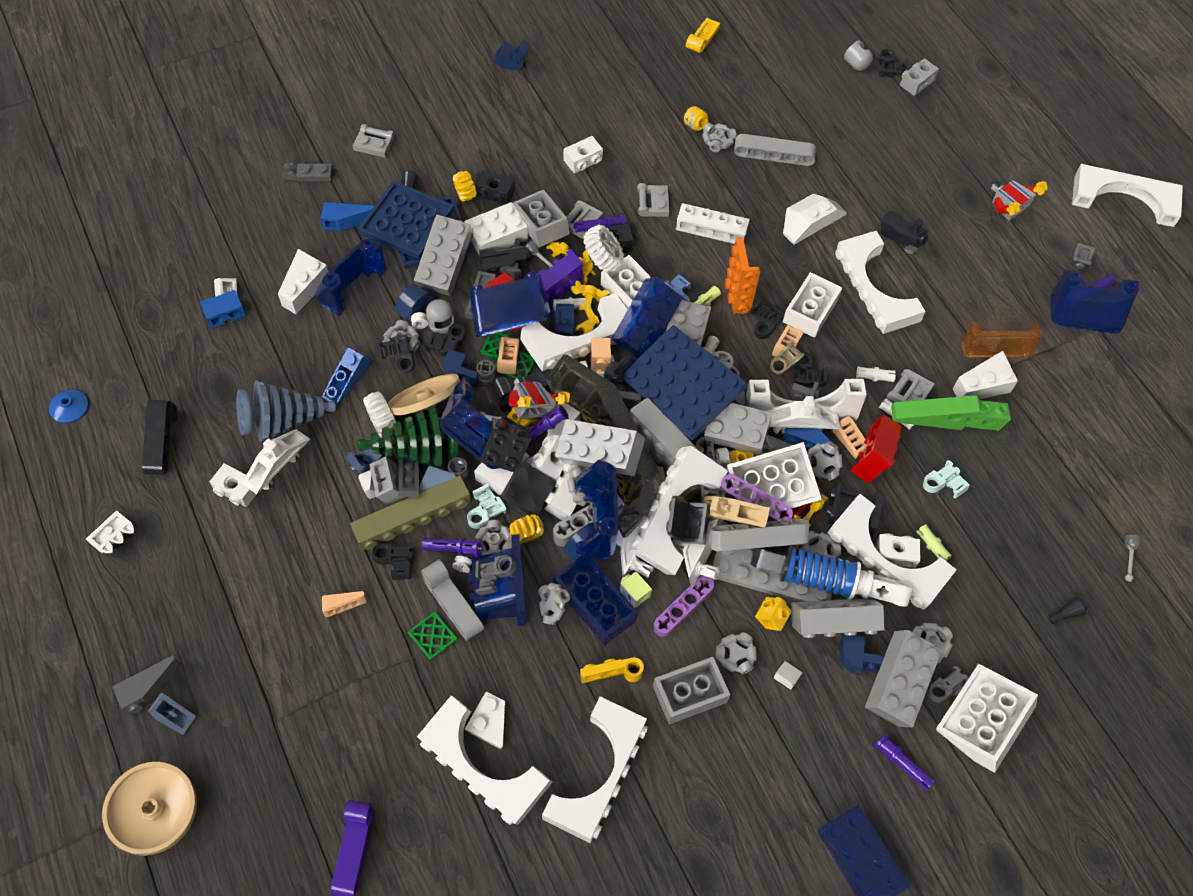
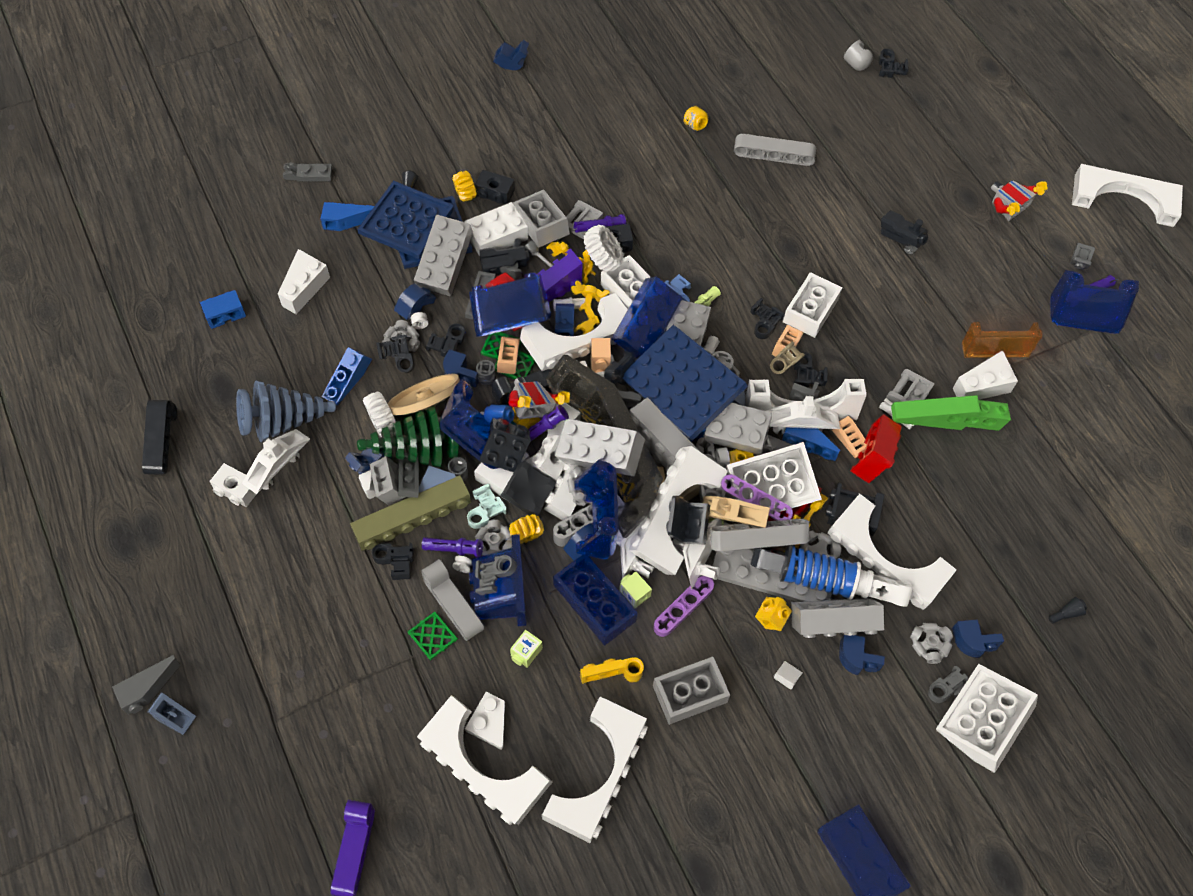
blue dish [49,390,89,423] -> none
white plate [86,510,134,553] -> none
tan dish [102,762,197,855] -> none
white slope [214,278,237,297] -> none
clear blue windscreen [315,238,387,316] -> none
light nougat slope [322,591,367,617] -> none
light grey plate [353,124,395,158] -> none
light grey helmet [426,299,455,334] -> none
light grey piece [538,583,570,625] -> none
white brick [564,136,603,173] -> none
light grey plate [637,183,669,217] -> none
white brick [676,203,749,244] -> none
yellow plate [686,18,720,53] -> none
light grey piece [702,123,736,152] -> none
light grey piece [715,632,757,675] -> none
orange bracket [725,237,760,314] -> none
white wedge [783,194,847,245] -> none
light grey piece [807,441,842,481] -> none
white arch [835,231,926,334] -> none
white pin [856,367,896,382] -> none
light grey brick [865,630,942,727] -> none
dark purple pin [873,733,935,791] -> none
white brick [875,533,920,569] -> none
light grey brick [900,58,939,96] -> none
yellowish green pin [916,524,952,561] -> none
light aqua piece [923,461,969,499] -> none
hinge [1124,534,1142,582] -> none
none -> blue brick [484,405,514,423]
none -> yellowish green brick [510,630,543,668]
none -> dark blue brick [952,620,1004,658]

